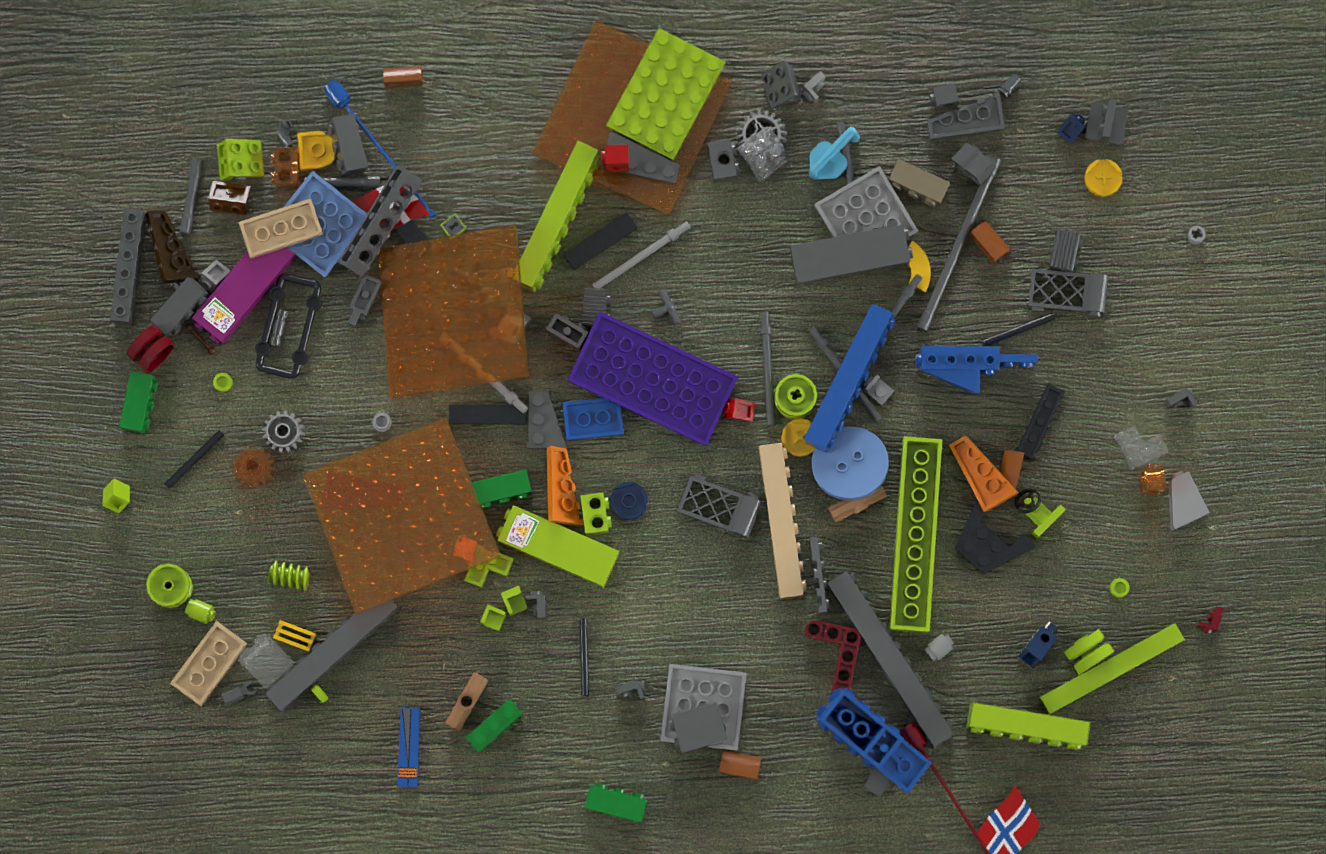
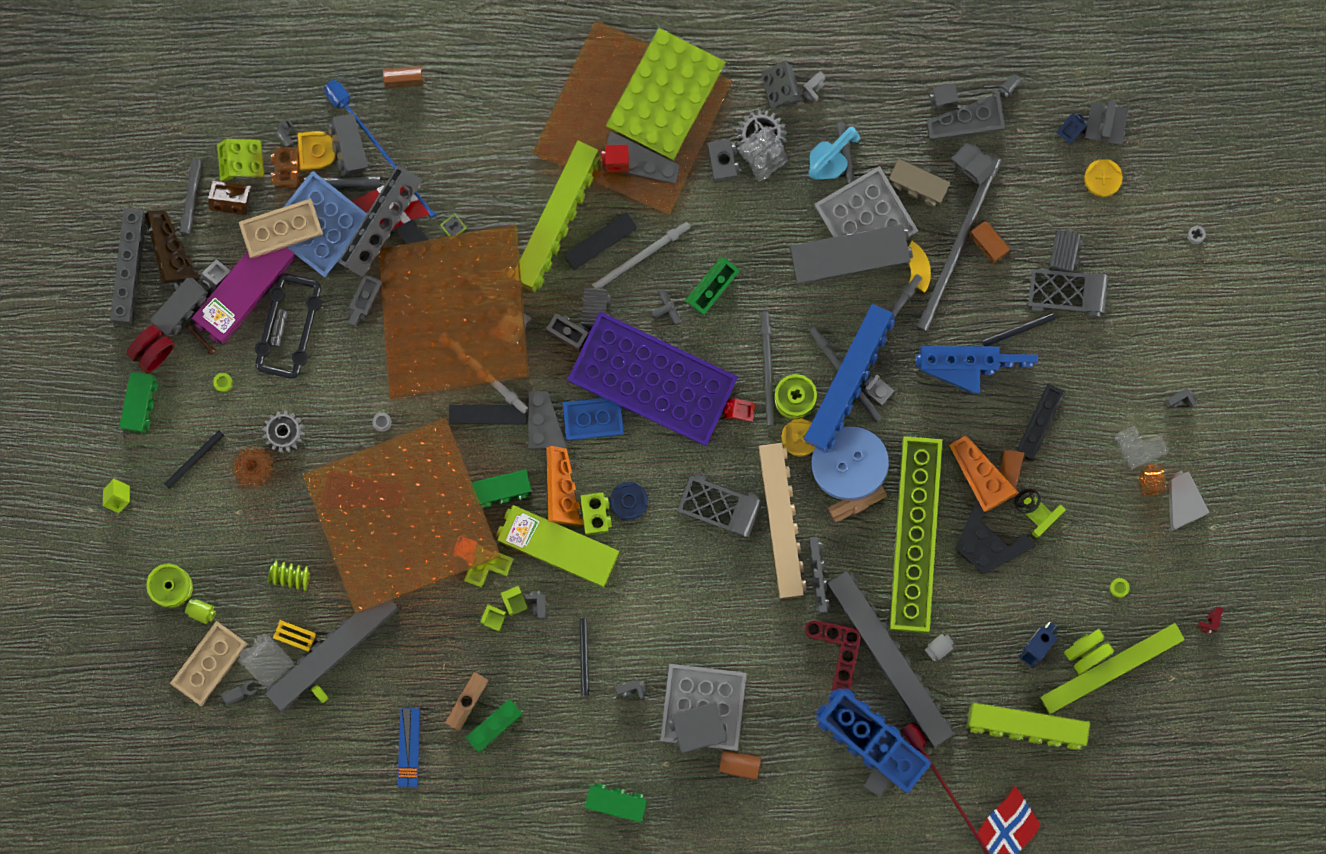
none -> green brick [685,257,740,315]

